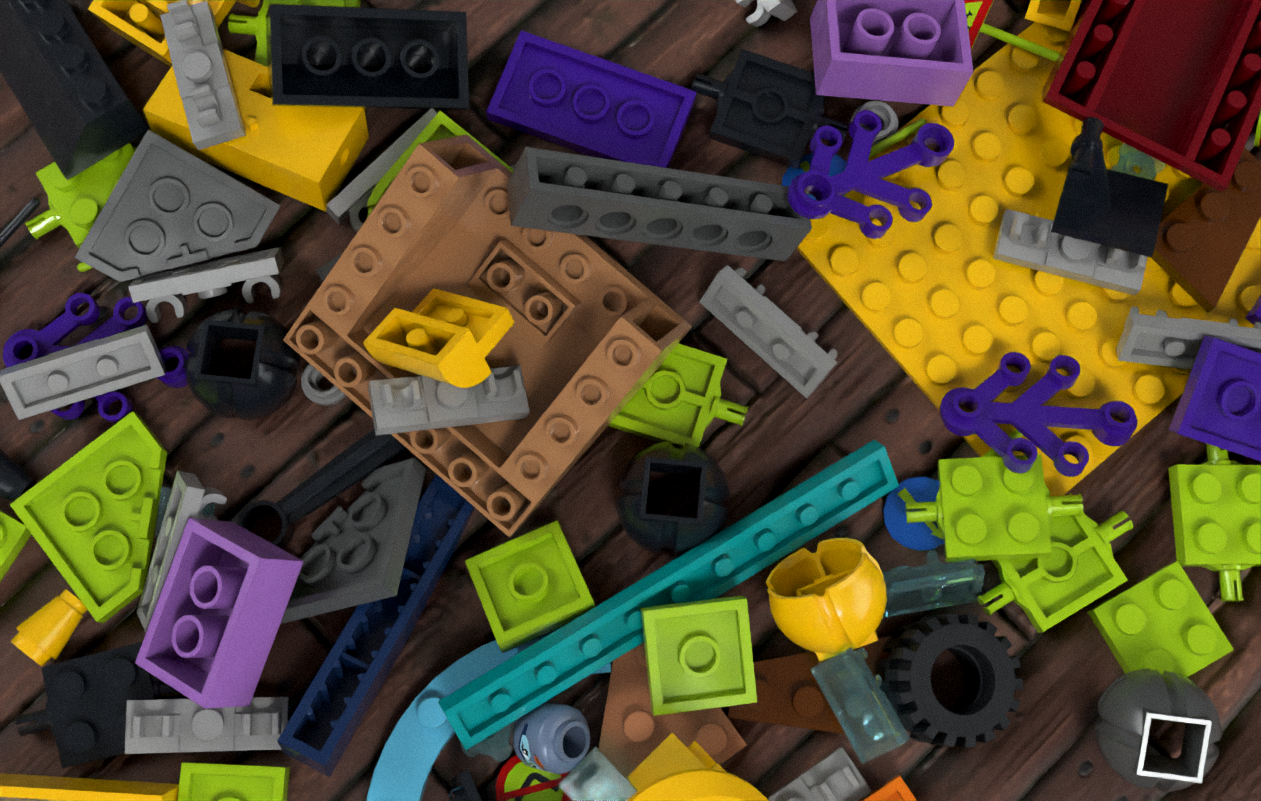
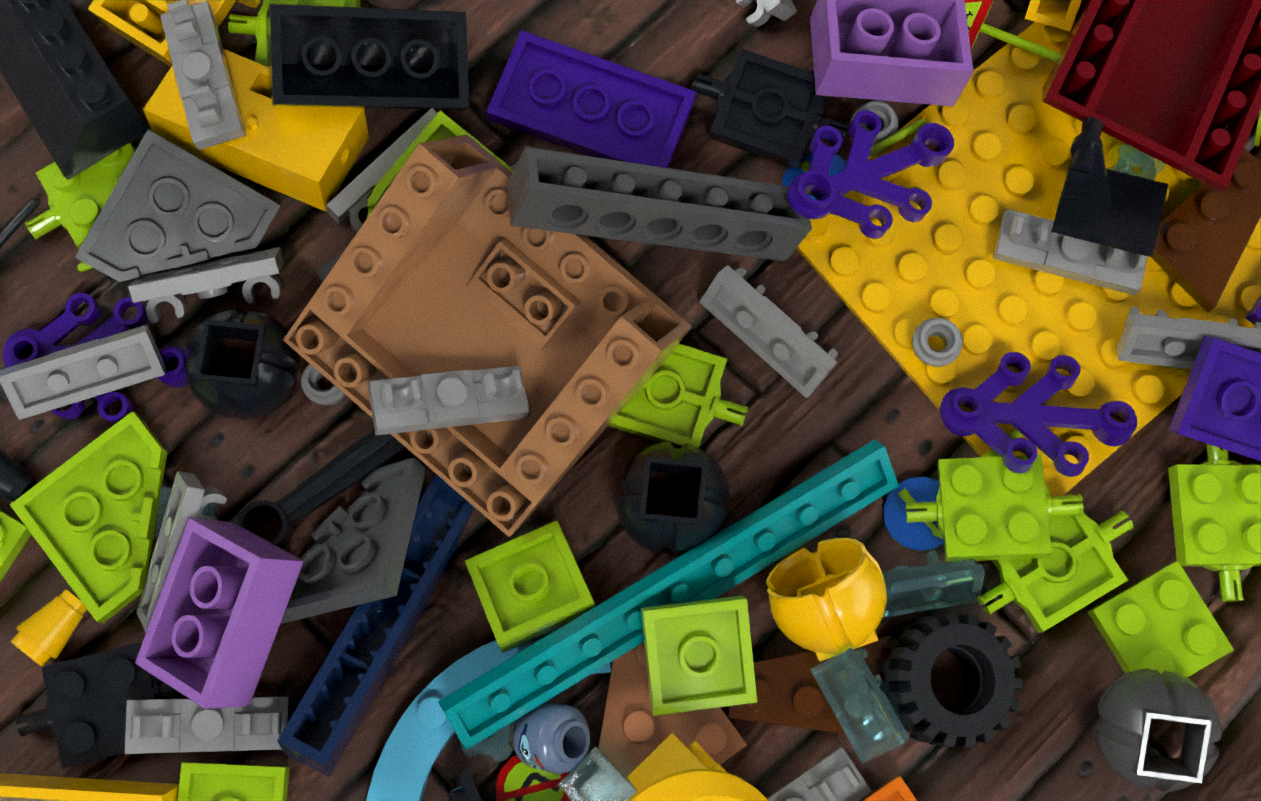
yellow brick [363,288,515,388] -> none
none -> light grey plate [912,318,963,367]

